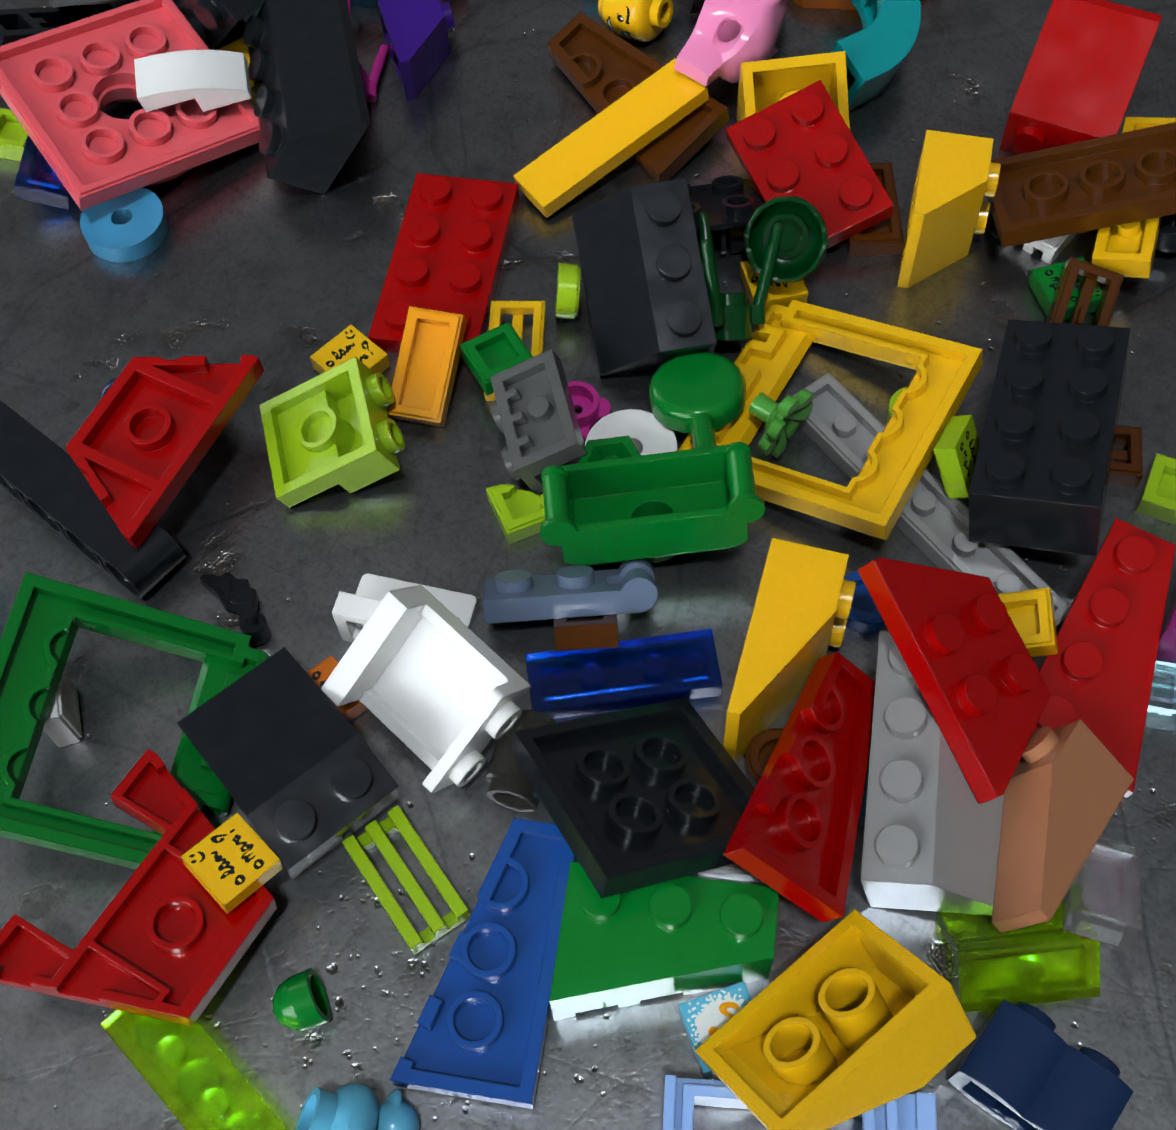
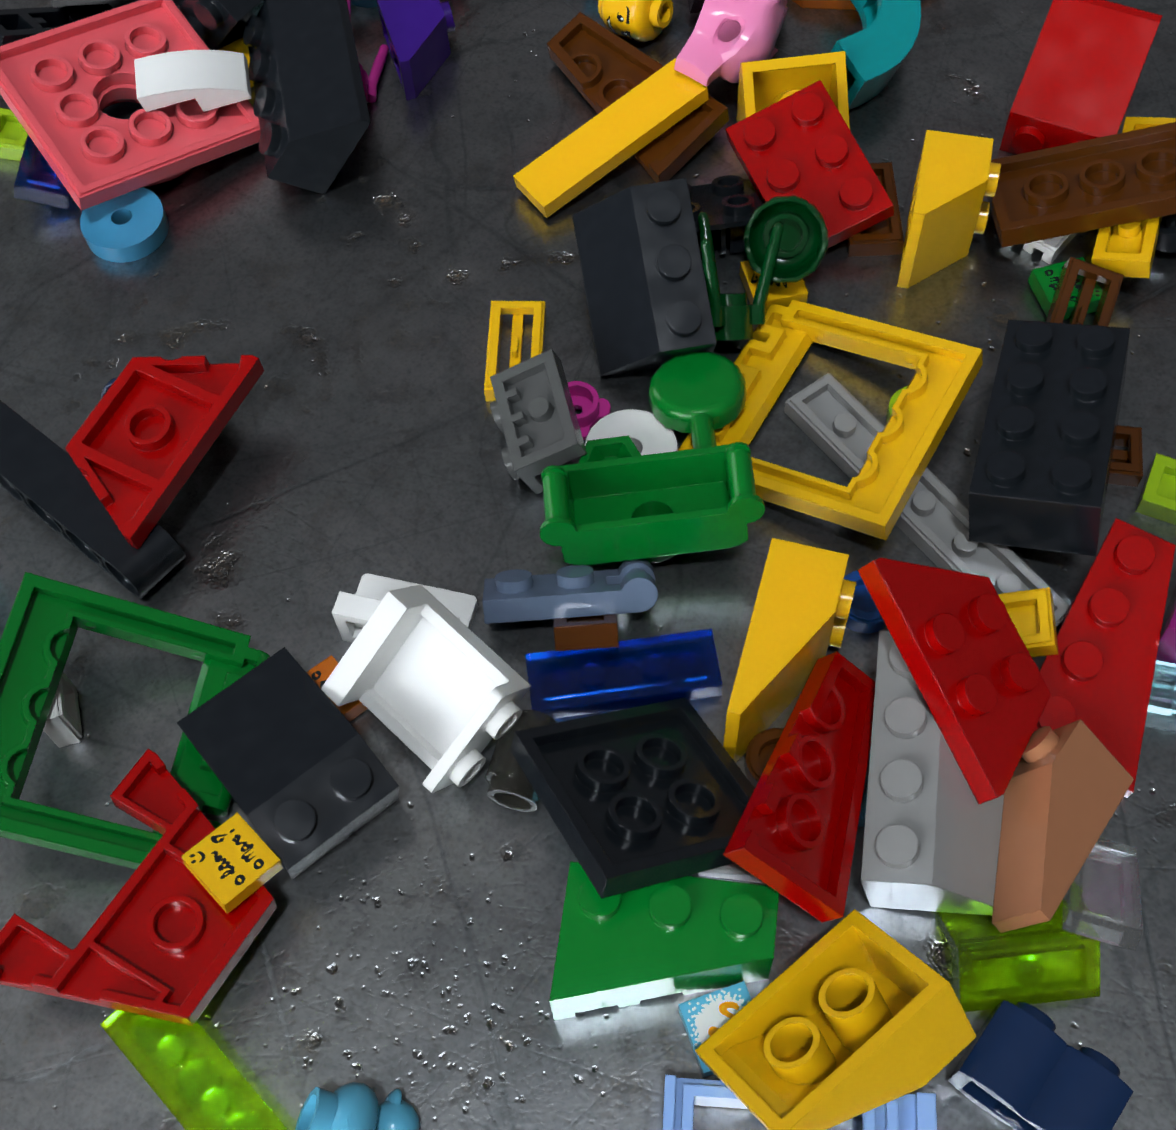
black piece [200,572,270,646] -> none
lime plate [259,356,405,508] -> none
green hinge [272,968,331,1031] -> none
yellow tile [310,324,391,374] -> none
lime tile [342,805,471,955] -> none
red plate [368,173,520,362] -> none
light orange tile [387,306,467,428] -> none
blue wing [389,818,577,1109] -> none
green tile [459,322,533,396] -> none
lime tile [486,484,545,545] -> none
lime tile [555,263,581,319] -> none
bright green plant [749,389,815,458] -> none
lime tile [933,415,980,499] -> none

